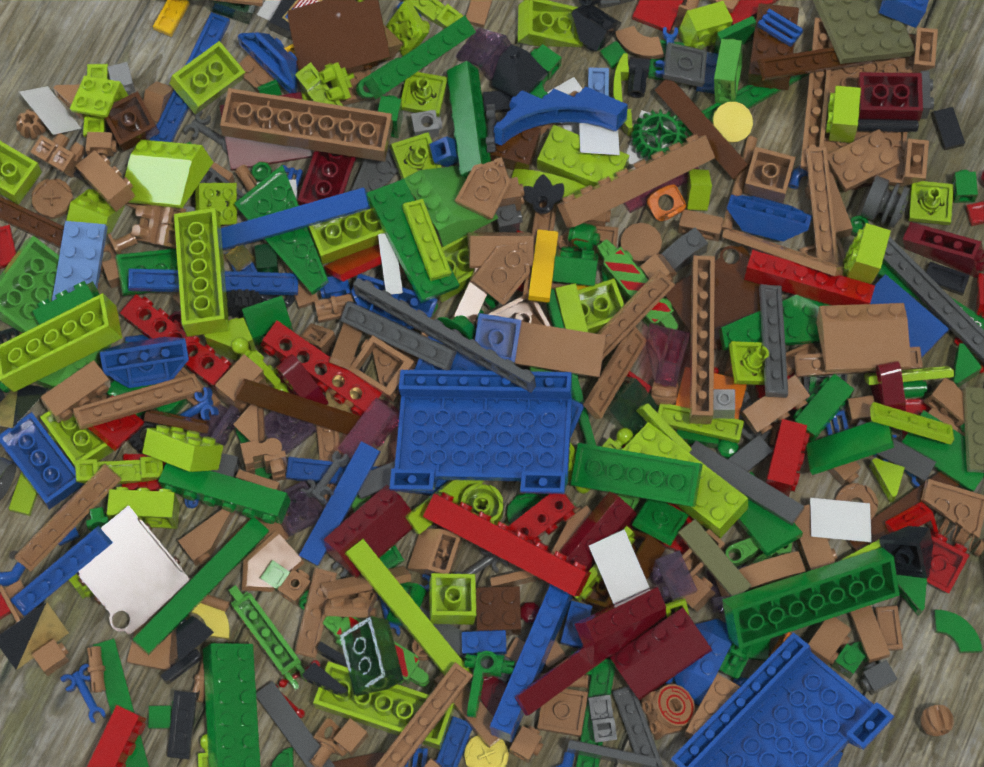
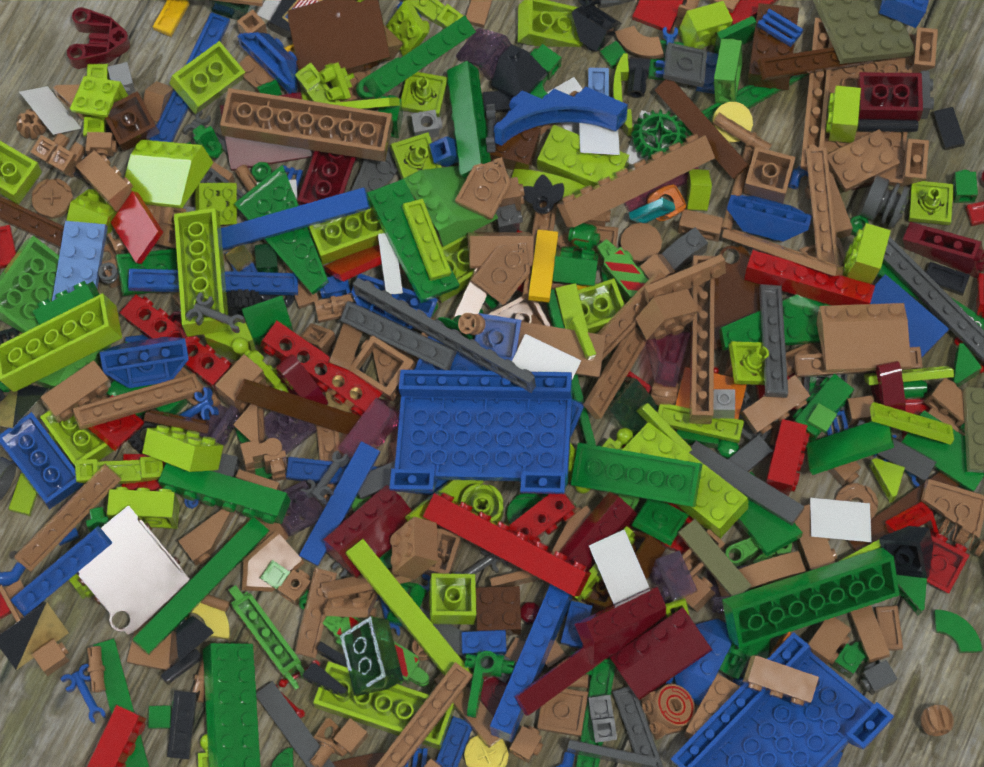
none -> dark red connector [67,7,131,69]
none -> dark grey bush [98,262,118,284]
none -> tile [111,191,164,264]
none -> dark grey bar [186,292,245,333]
none -> green hips [192,125,224,159]
none -> medium nougat brick [237,9,267,34]
none -> lime tile [327,97,400,109]
none -> medium nougat brick [390,517,438,580]
none -> medium nougat wheel [458,313,485,335]
none -> white sticker [512,334,581,379]
none -> lime tile [571,314,596,360]
none -> teal tile [629,198,675,223]
none -> medium nougat brick [636,289,699,340]
none -> medium nougat plate [644,254,726,303]
none -> medium nougat pin [712,112,772,150]
none -> medium nougat brick [743,655,819,706]
none -> bright green tile [807,403,837,433]

